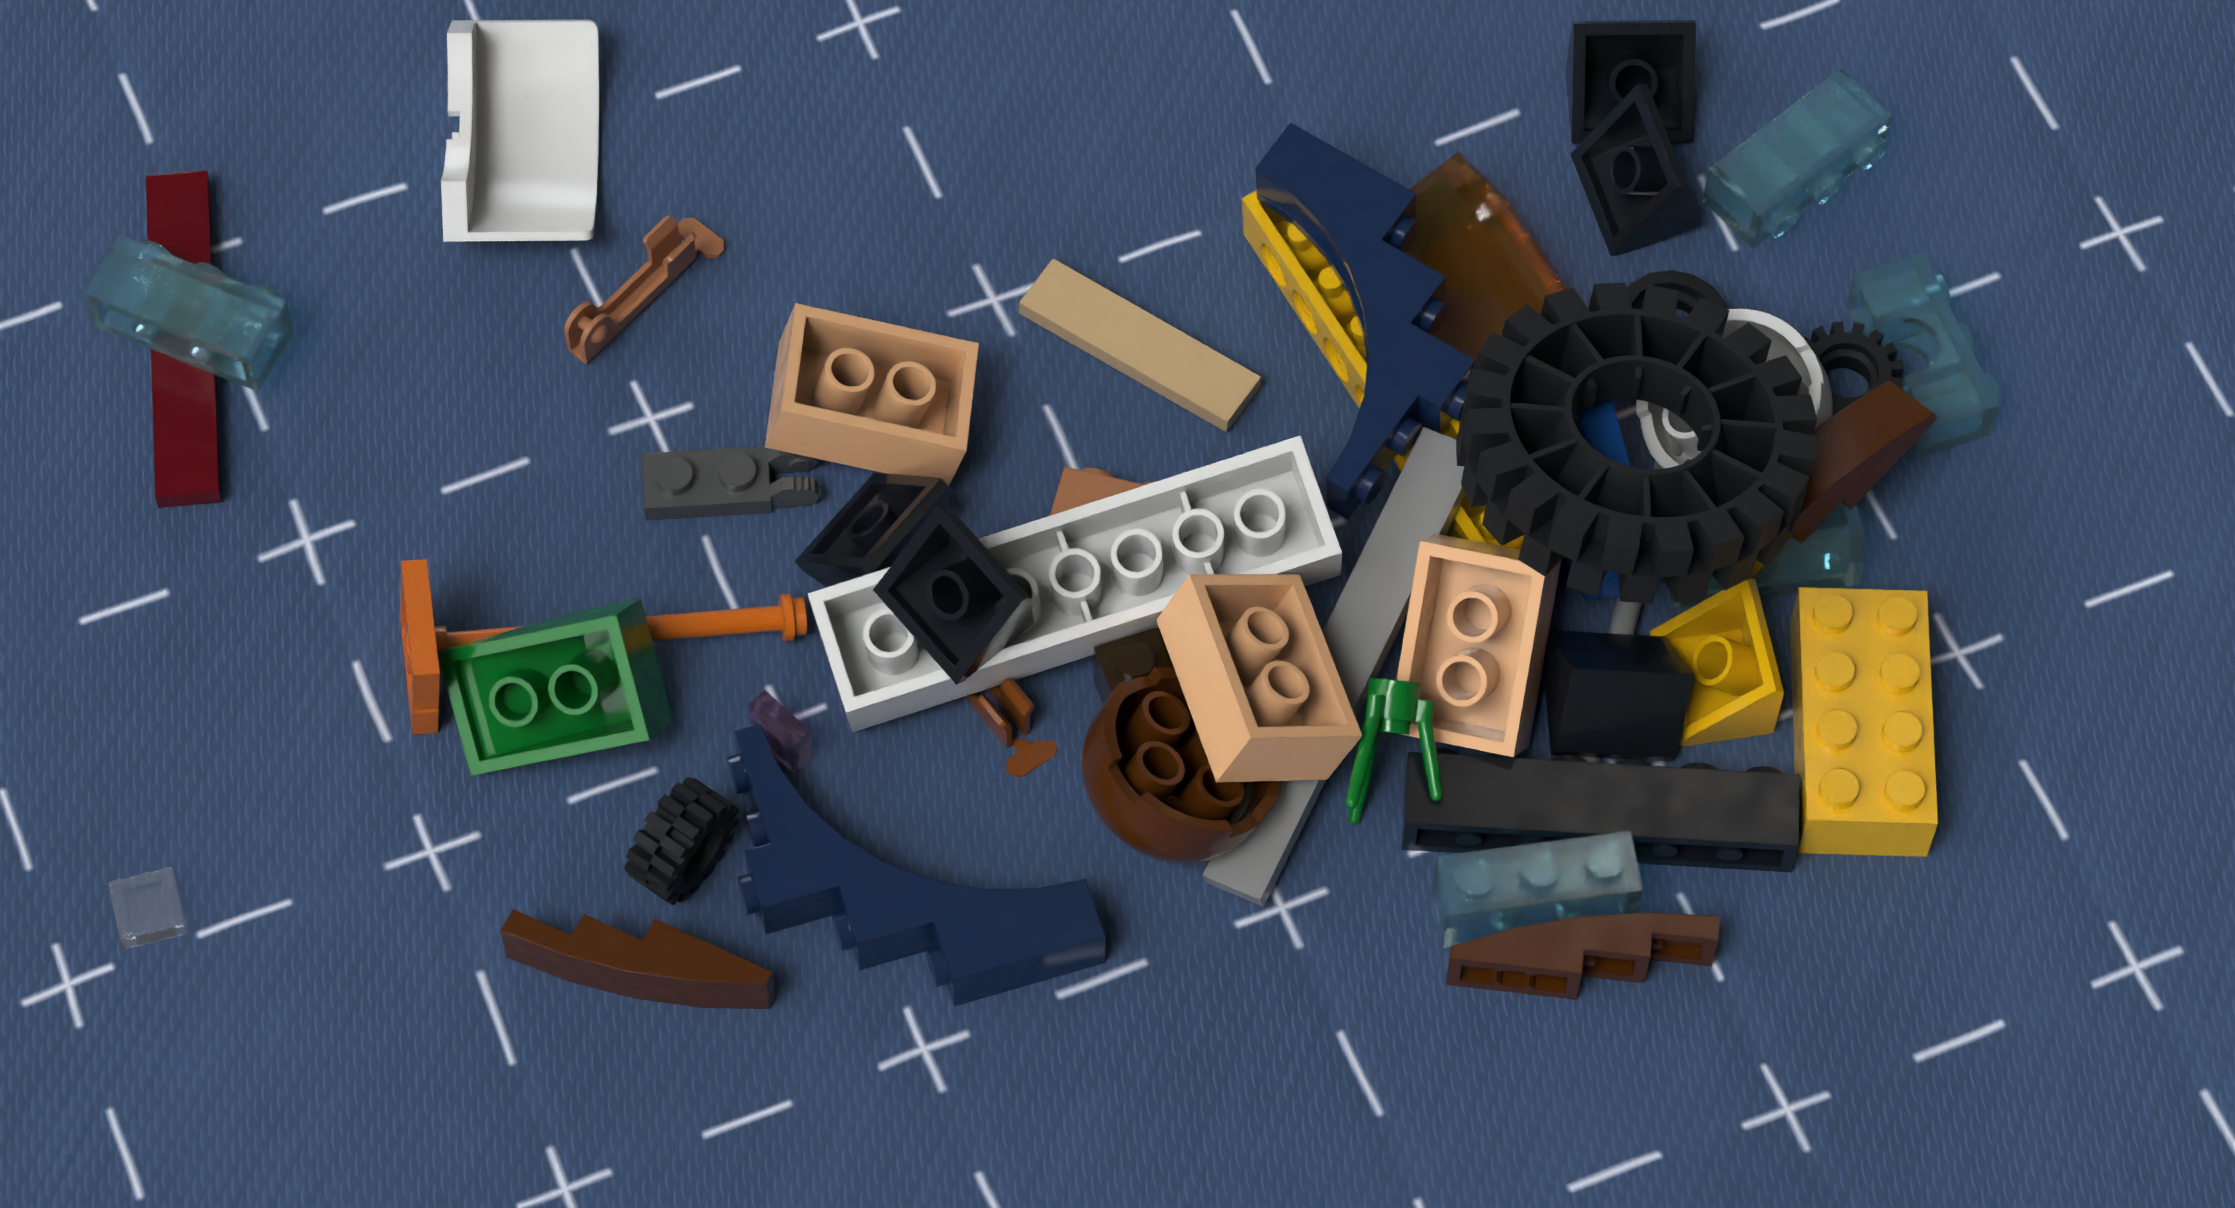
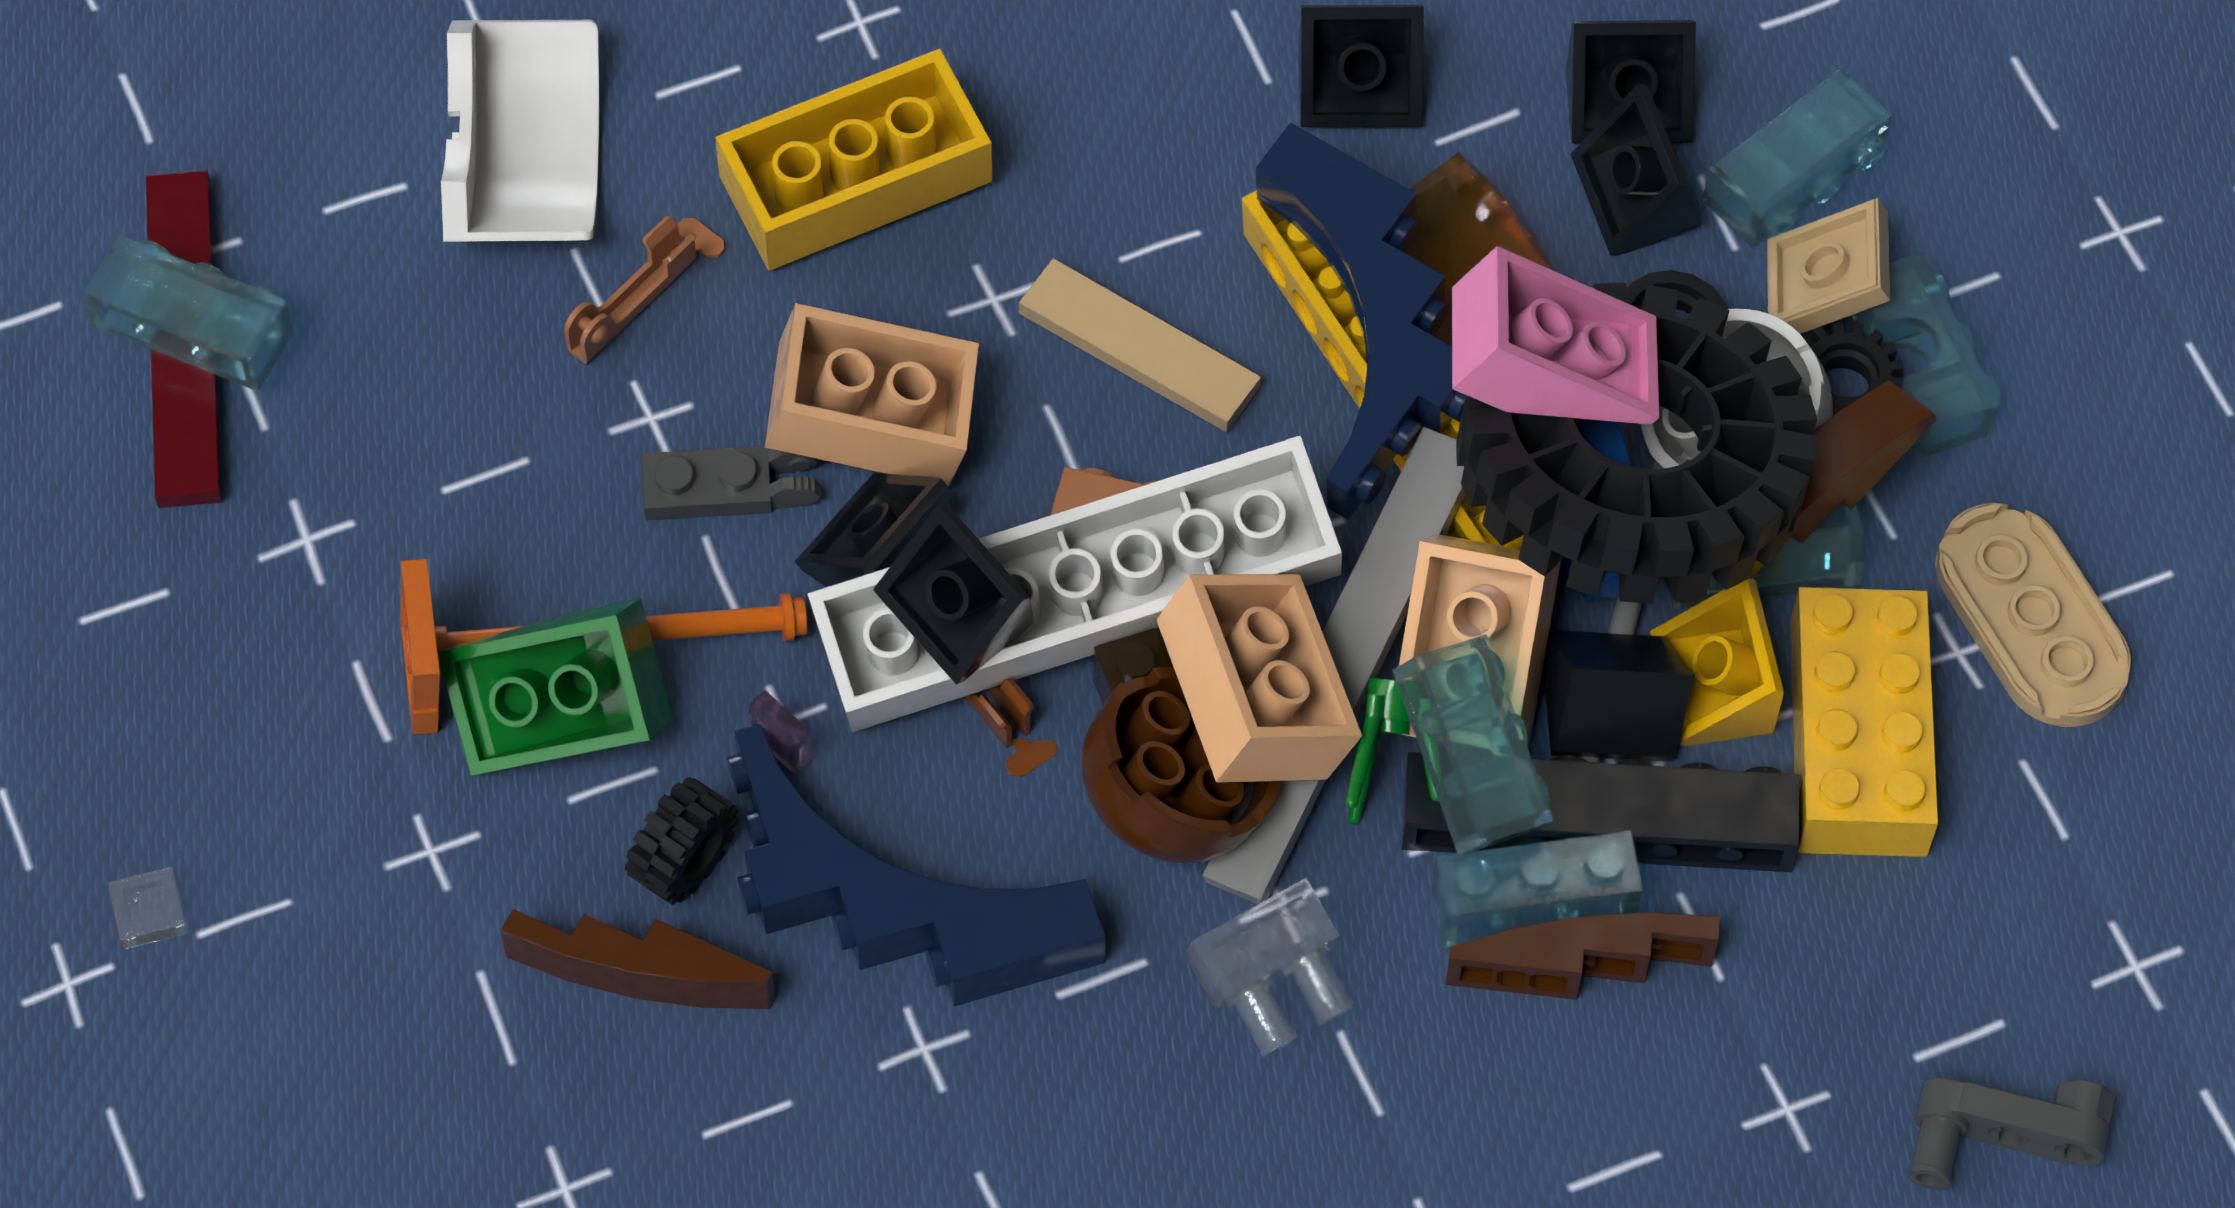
none -> yellow brick [715,49,992,271]
none -> clear brick [1184,878,1356,1058]
none -> black slope [1298,5,1424,127]
none -> clear light blue brick [1392,634,1554,856]
none -> bright pink slope [1452,246,1659,425]
none -> tan tile [1767,198,1890,334]
none -> dark grey beam [1908,1078,2116,1189]
none -> tan tile [1935,503,2131,727]

